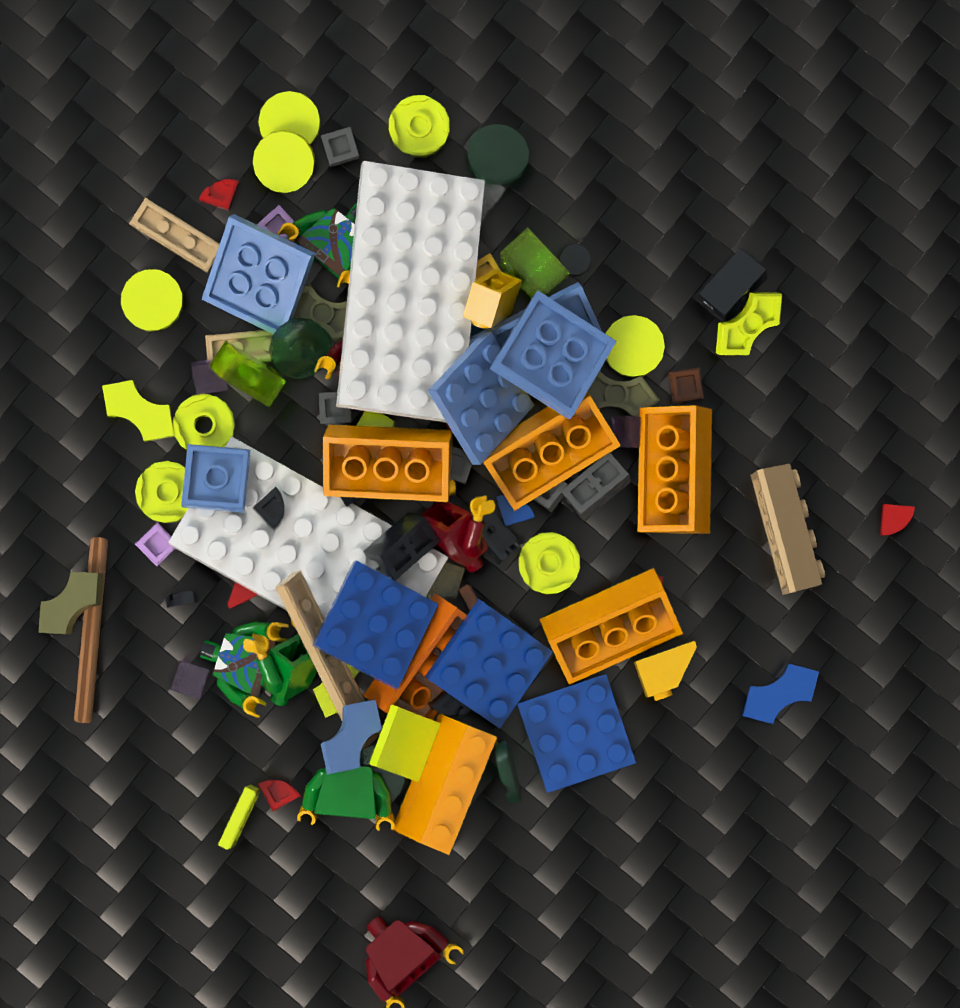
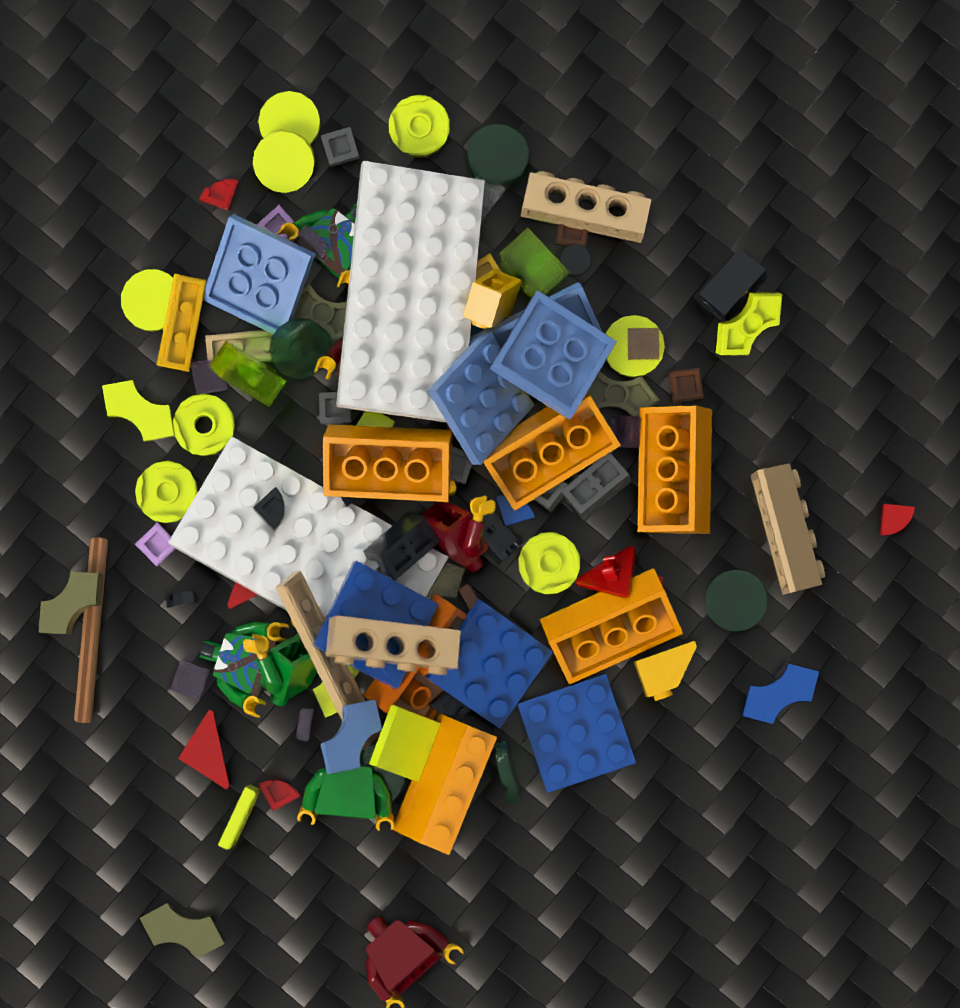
tan tile [129,198,220,274] -> none
medium blue tile [181,444,251,513] -> none
none -> olive tile [140,902,225,959]
none -> yellow tile [157,274,206,372]
none -> red tile [178,709,230,790]
none -> clear purple tile [296,708,315,741]
none -> clear purple tile [298,225,330,259]
none -> tan brick [326,616,461,675]
none -> tan brick [521,171,652,243]
none -> reddish brown tile [555,224,589,248]
none -> red piece [575,546,636,598]
none -> tile [627,328,659,360]
none -> clear green tile [704,569,767,632]

